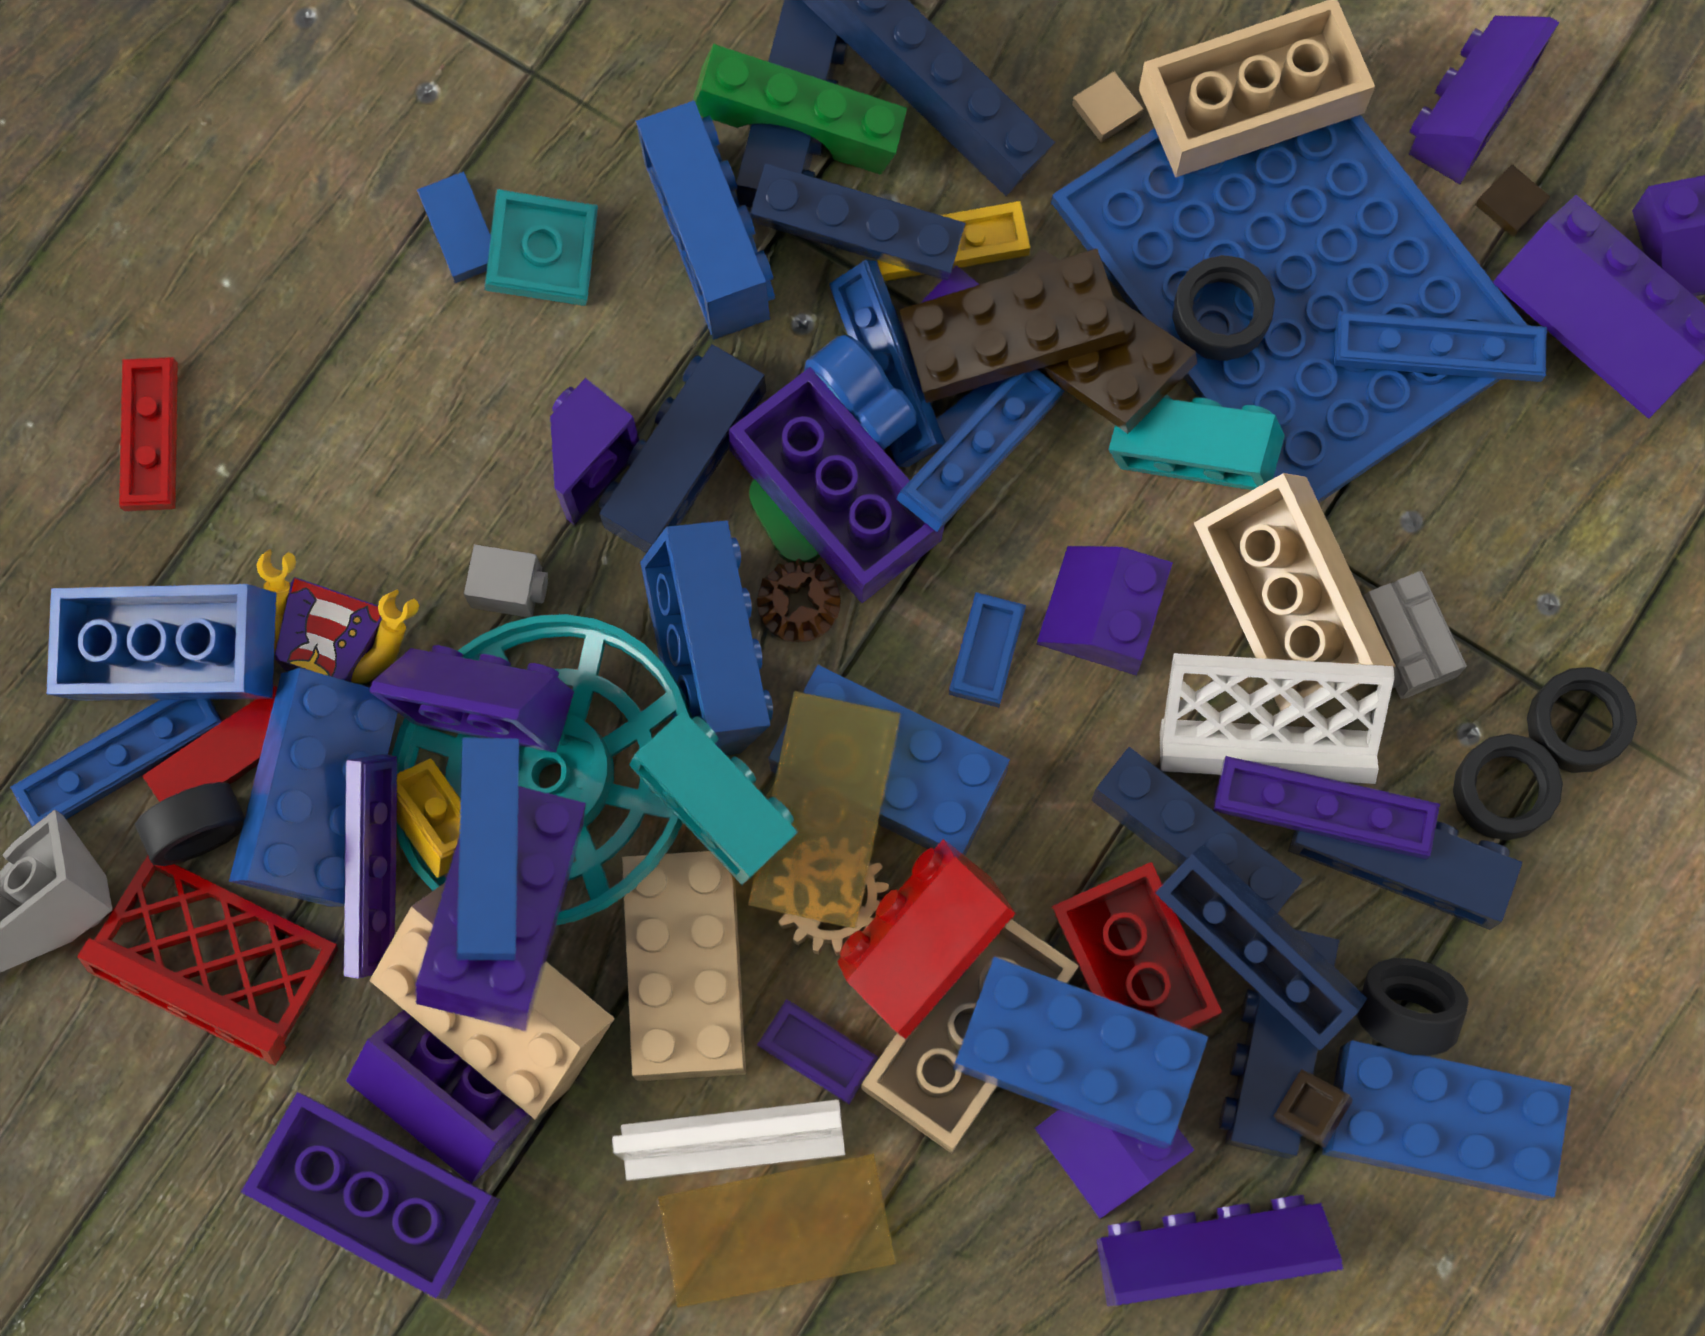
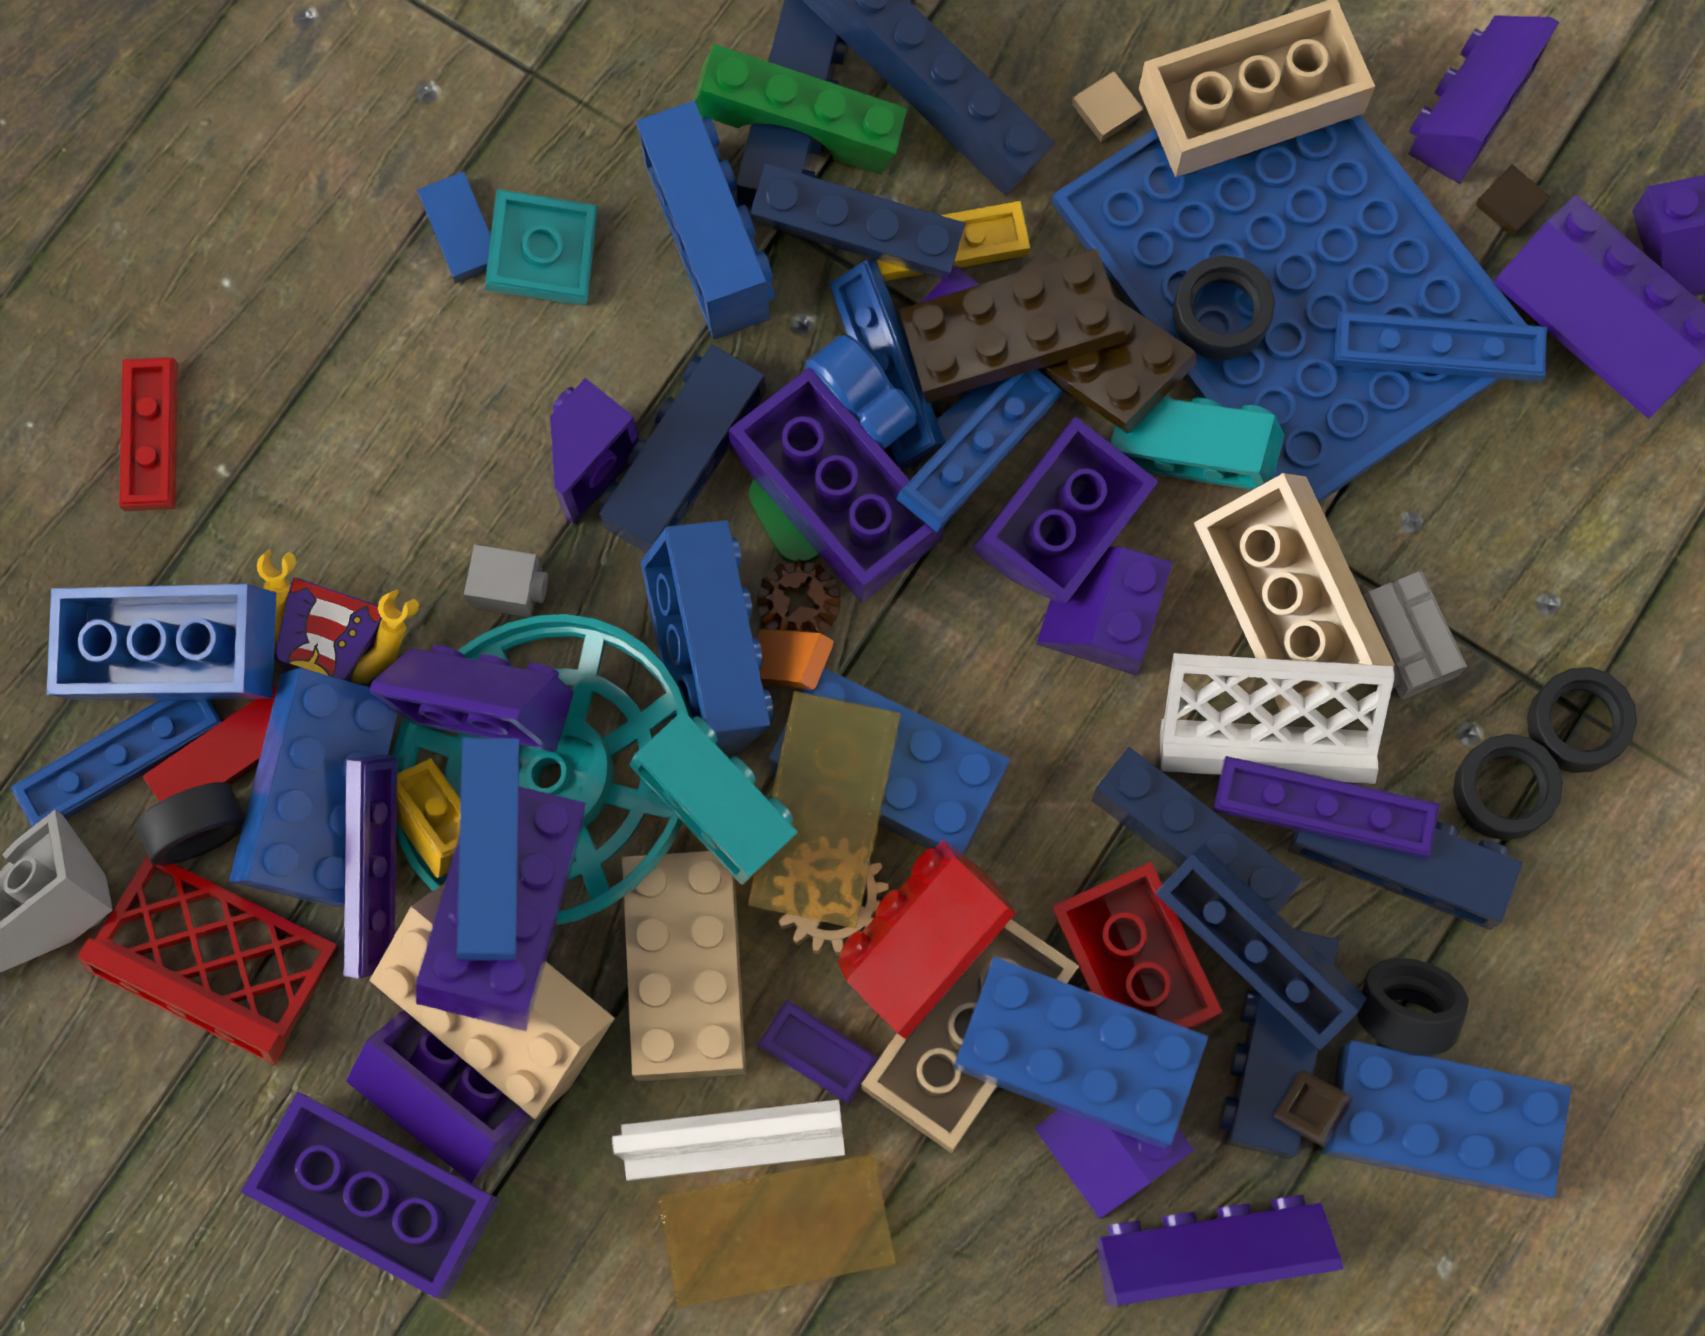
blue tile [949,592,1026,708] -> none
none -> orange tile [756,629,834,690]
none -> dark purple slope [971,416,1159,605]

